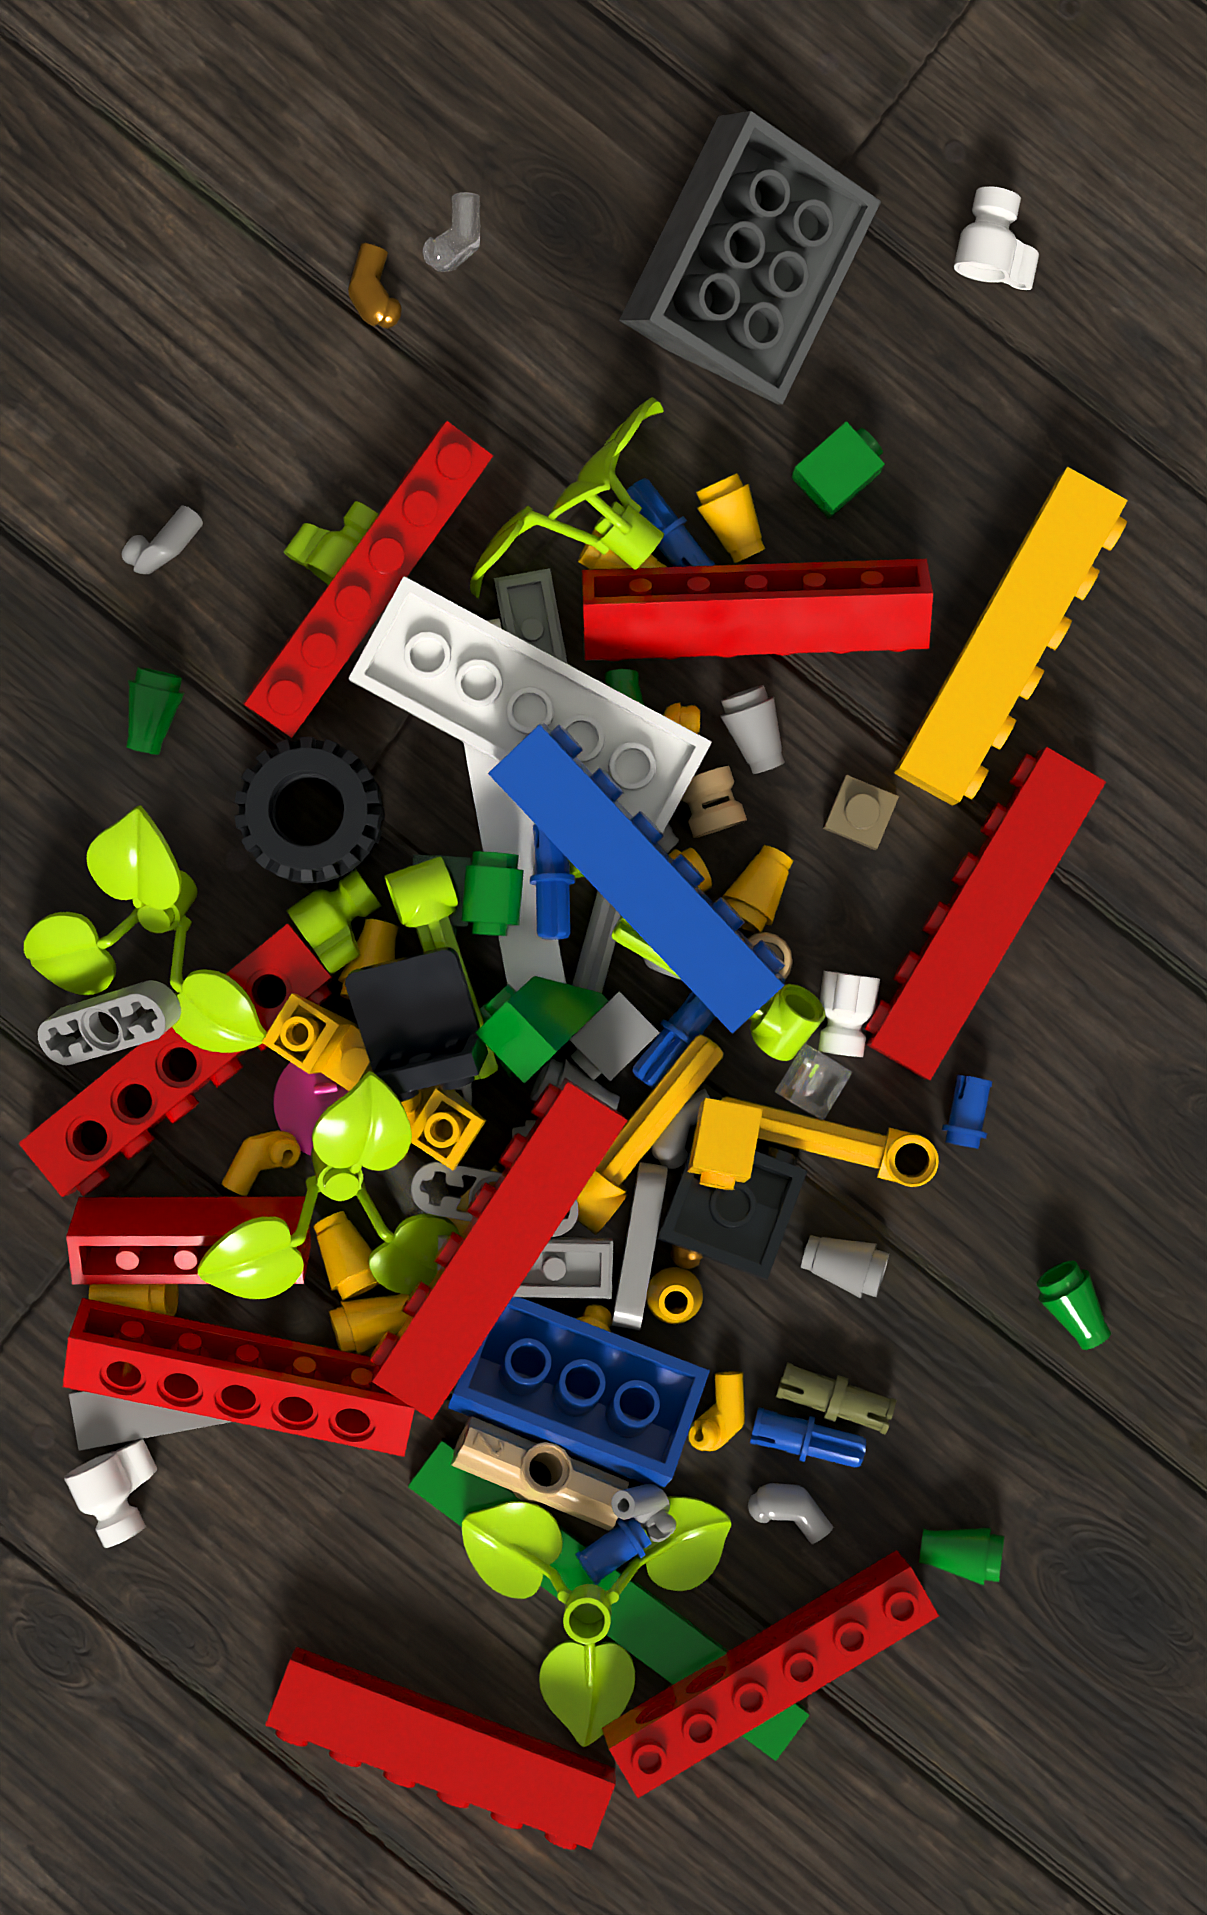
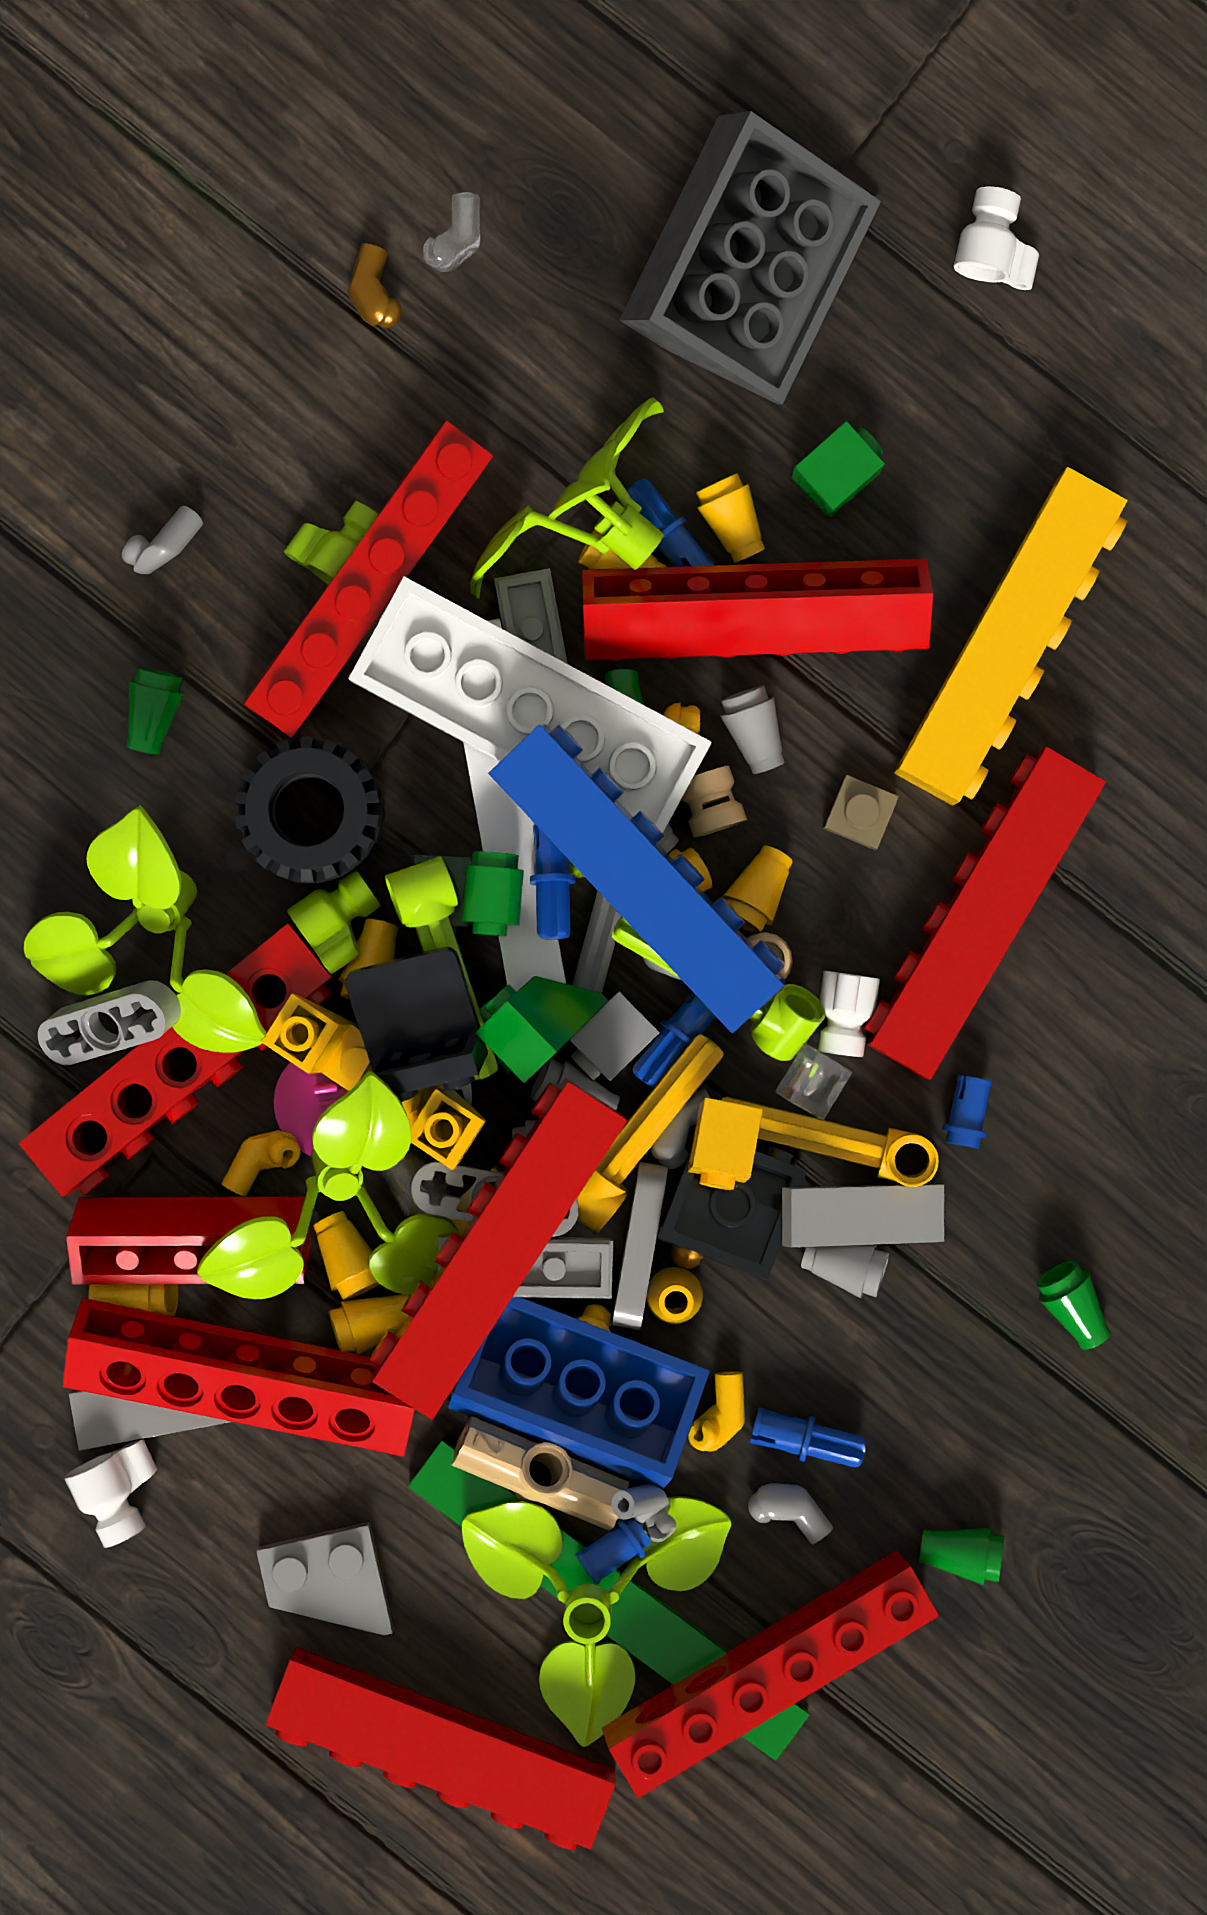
olive pin [776,1362,897,1435] -> none
none -> light grey wing [256,1521,394,1635]
none -> light grey tile [782,1184,944,1248]

